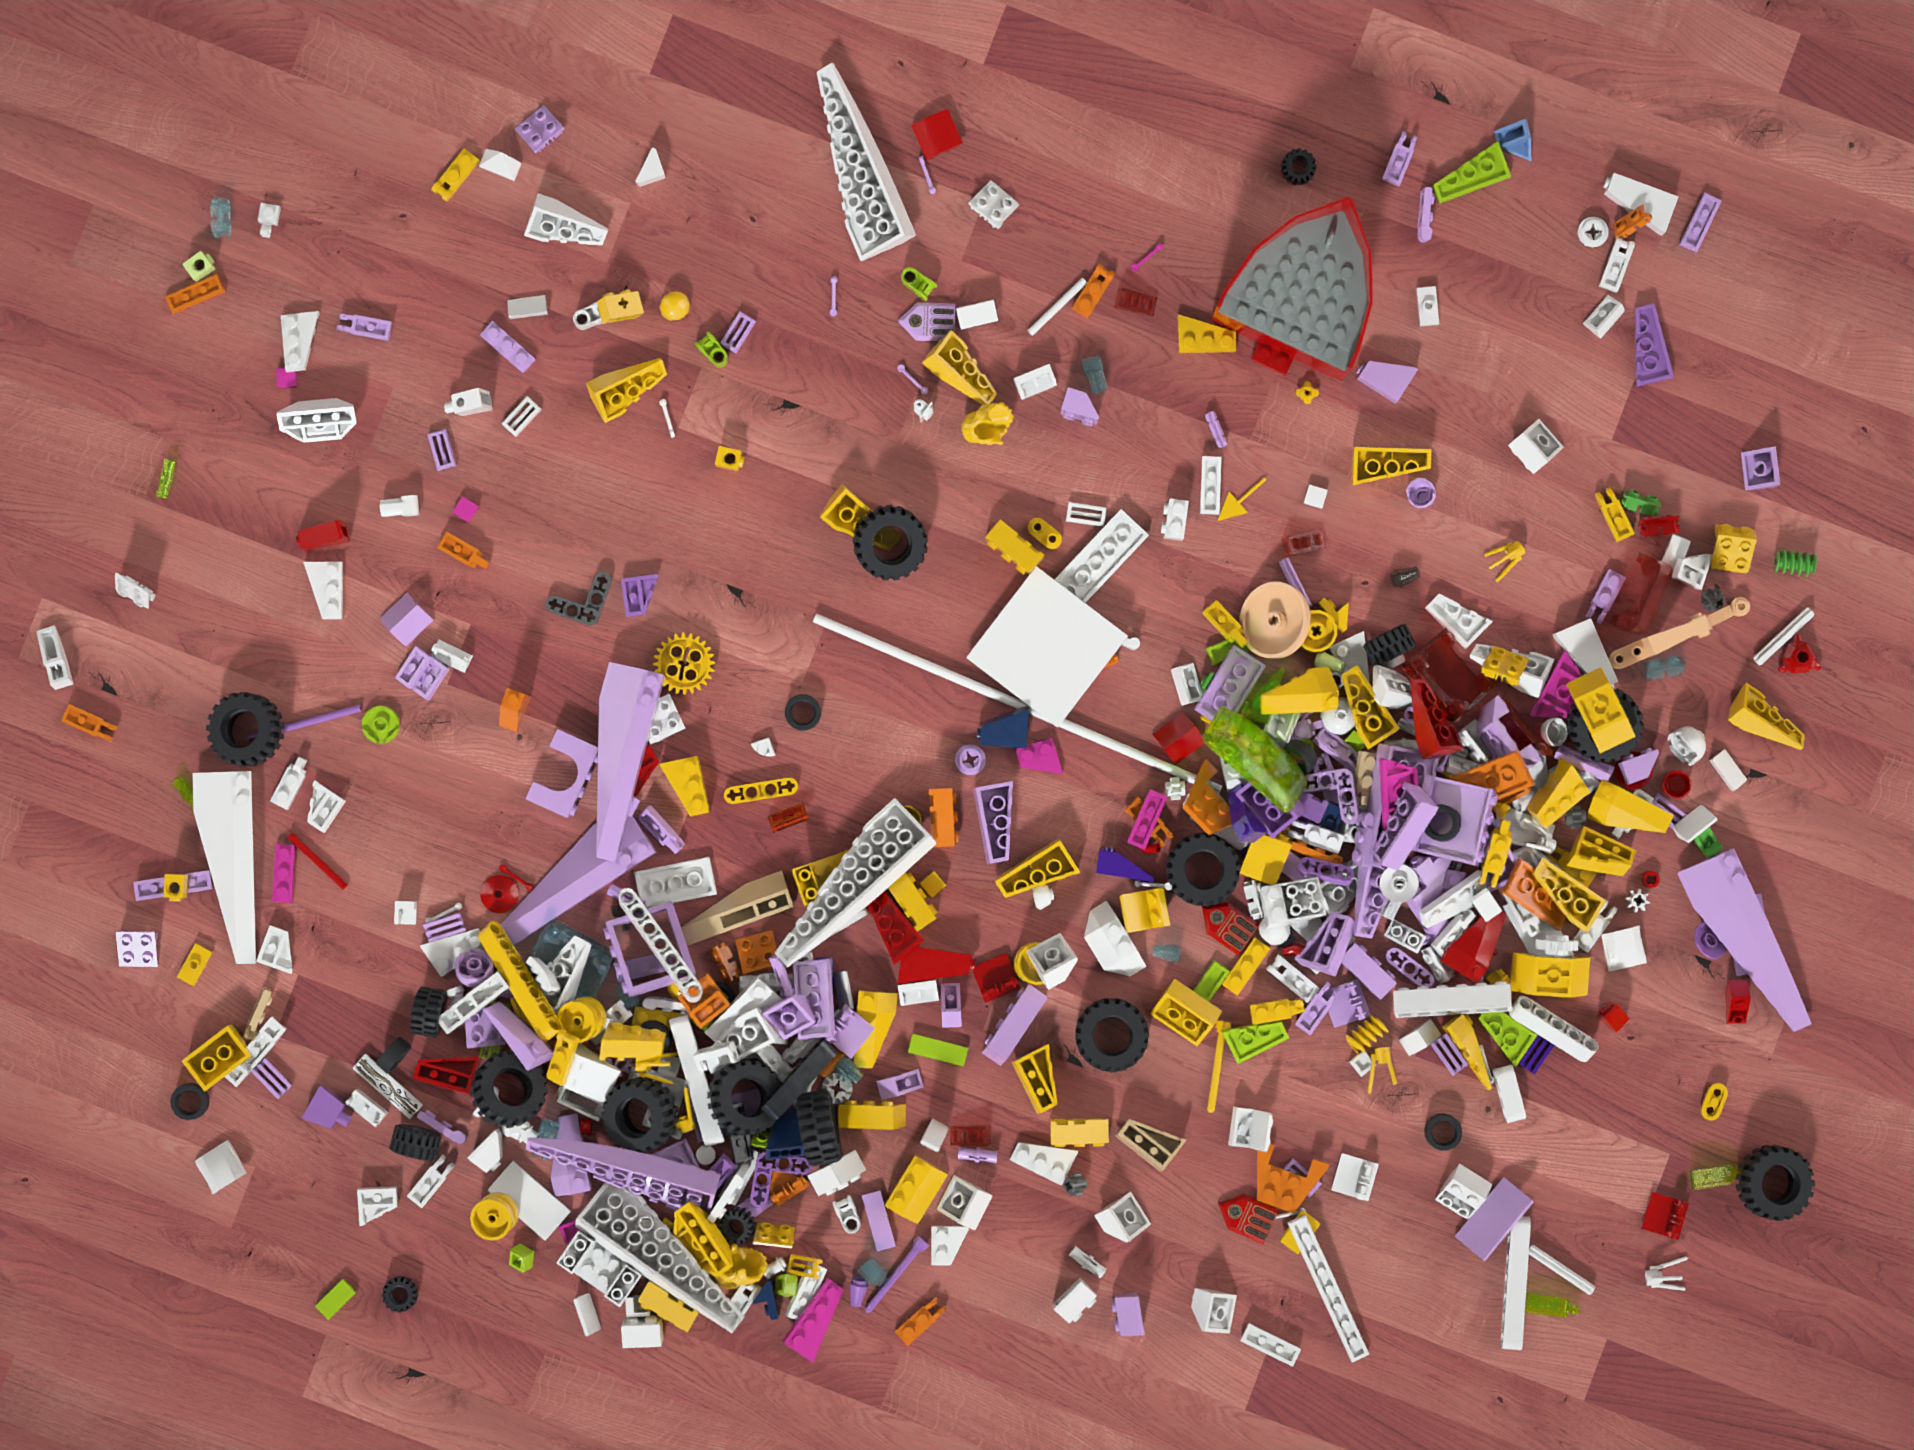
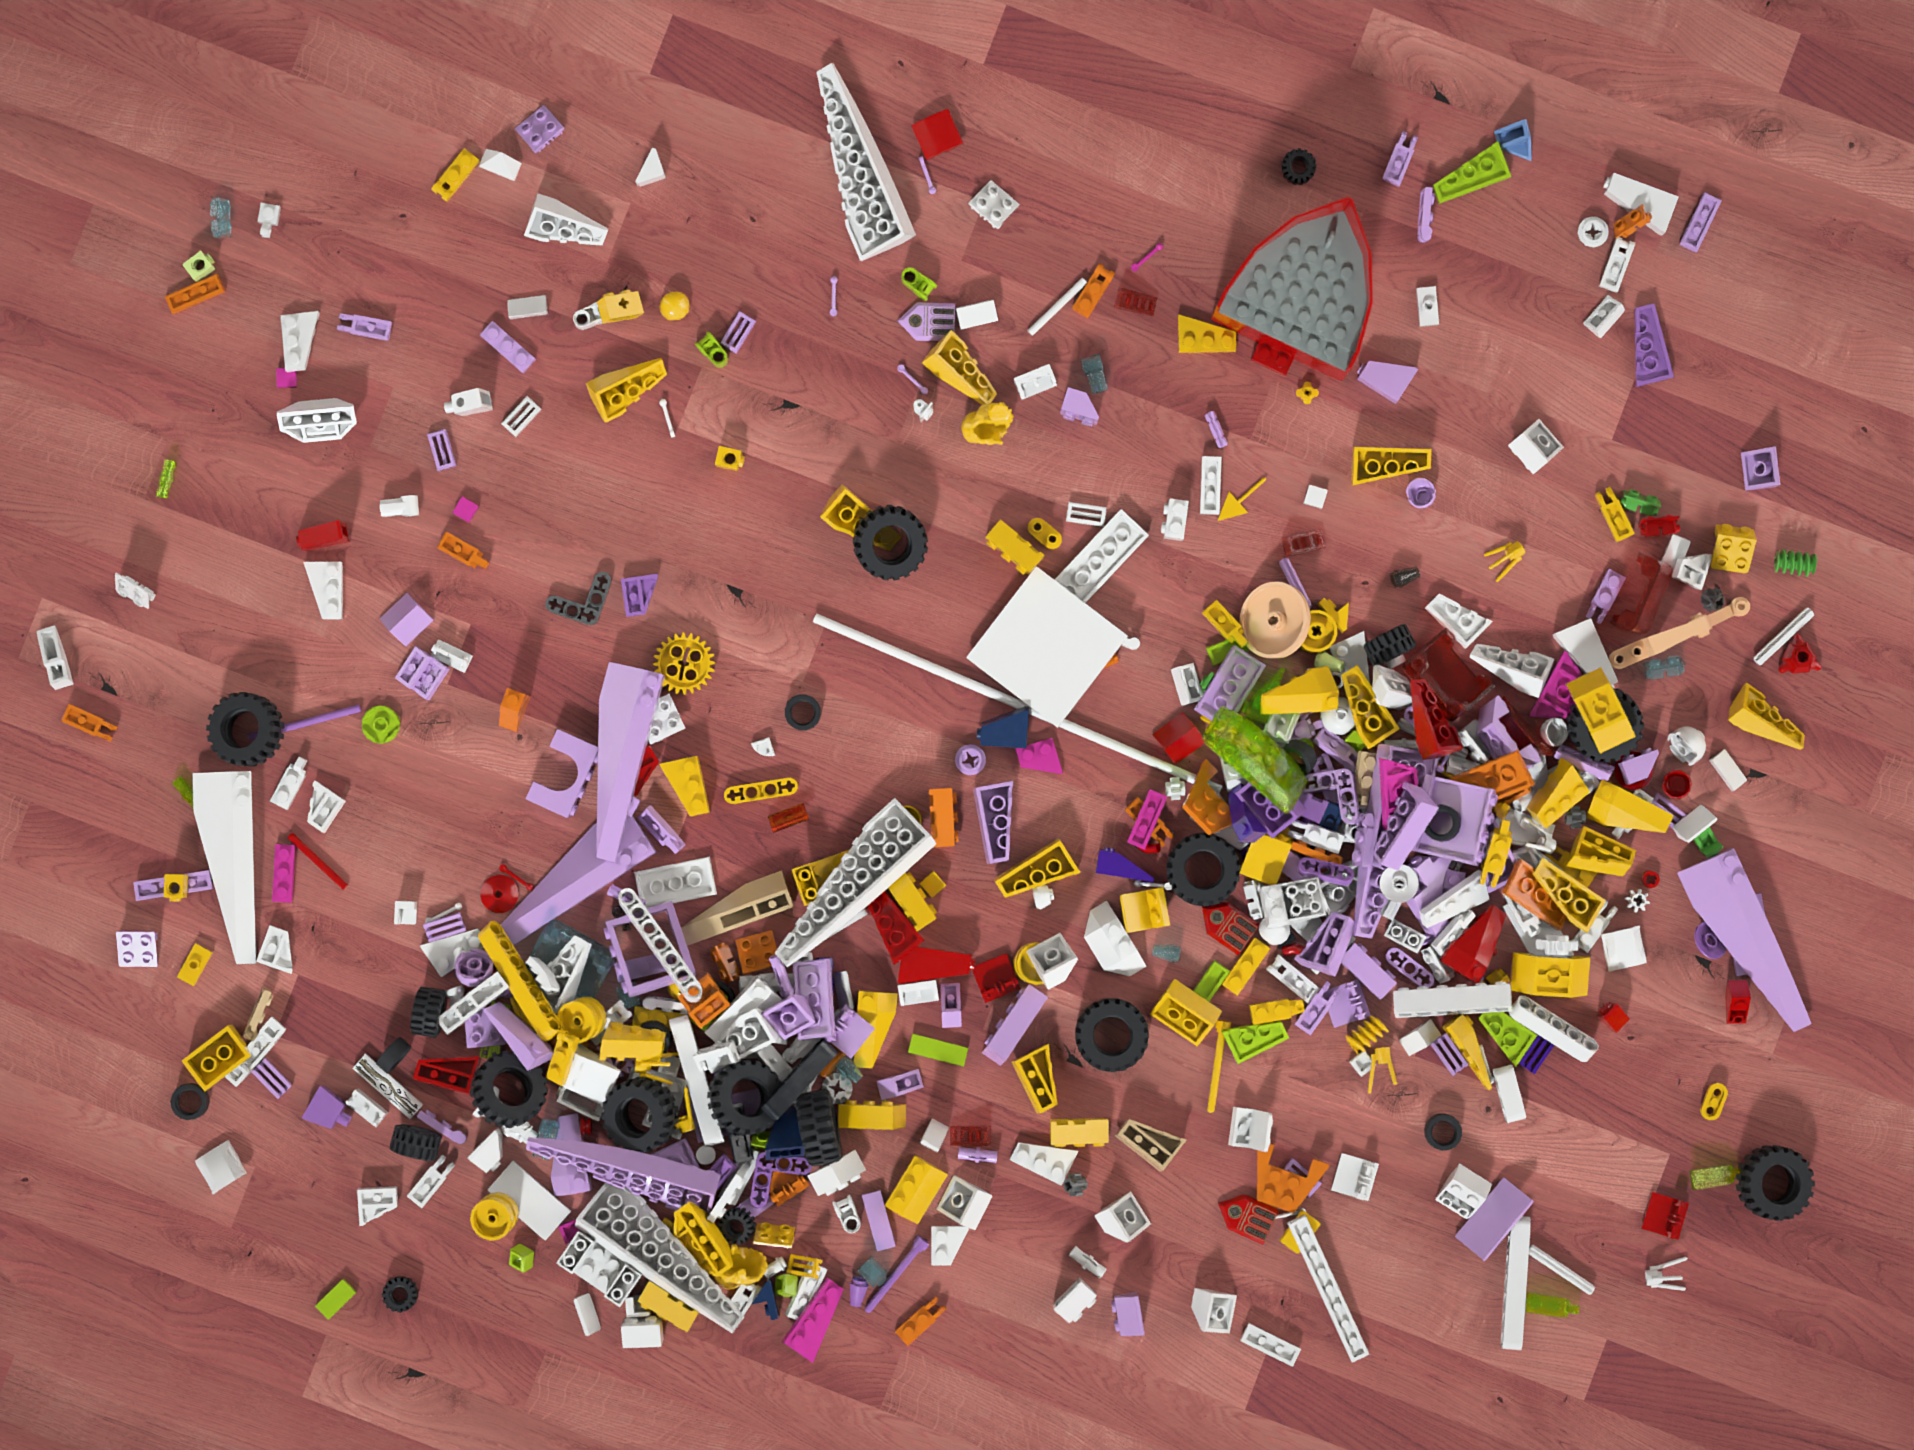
white slope [1471,888,1502,922] -> none
yellow hinge [1481,646,1530,686] -> none

